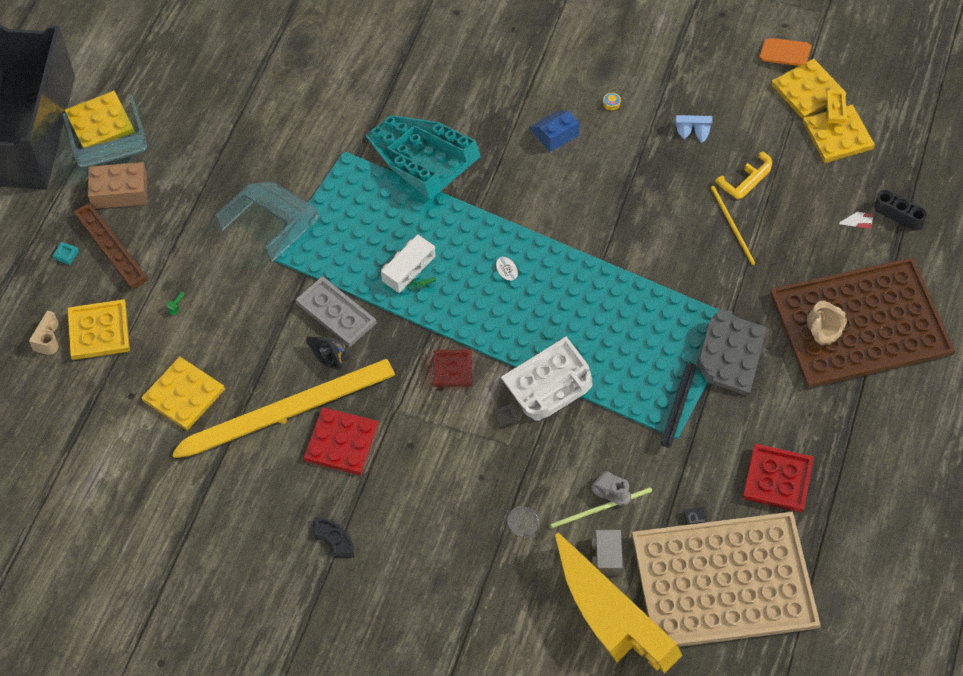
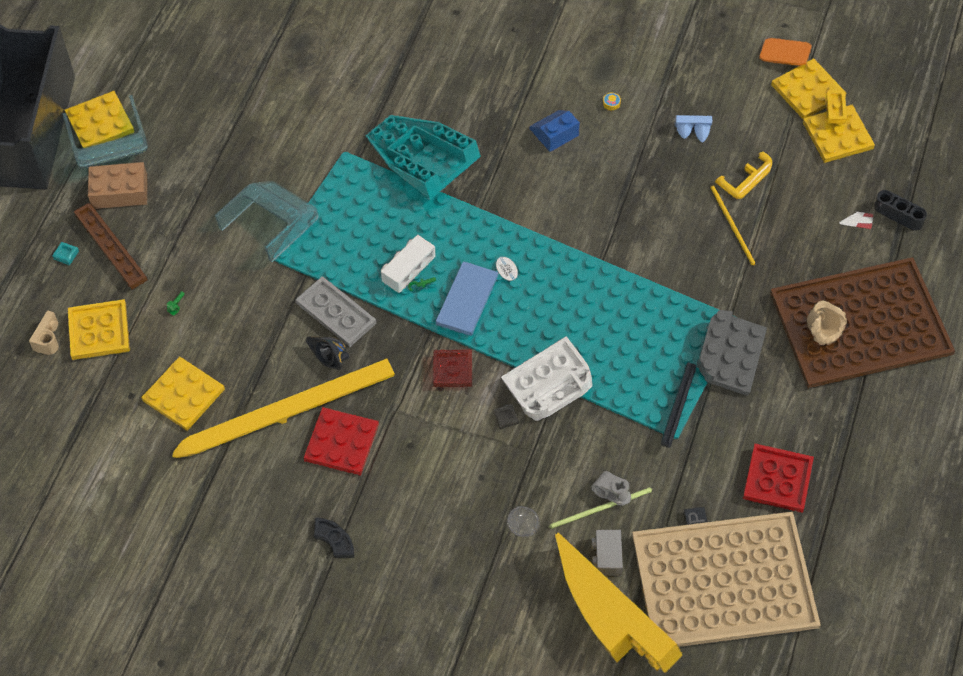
none -> medium blue tile [436,261,498,336]

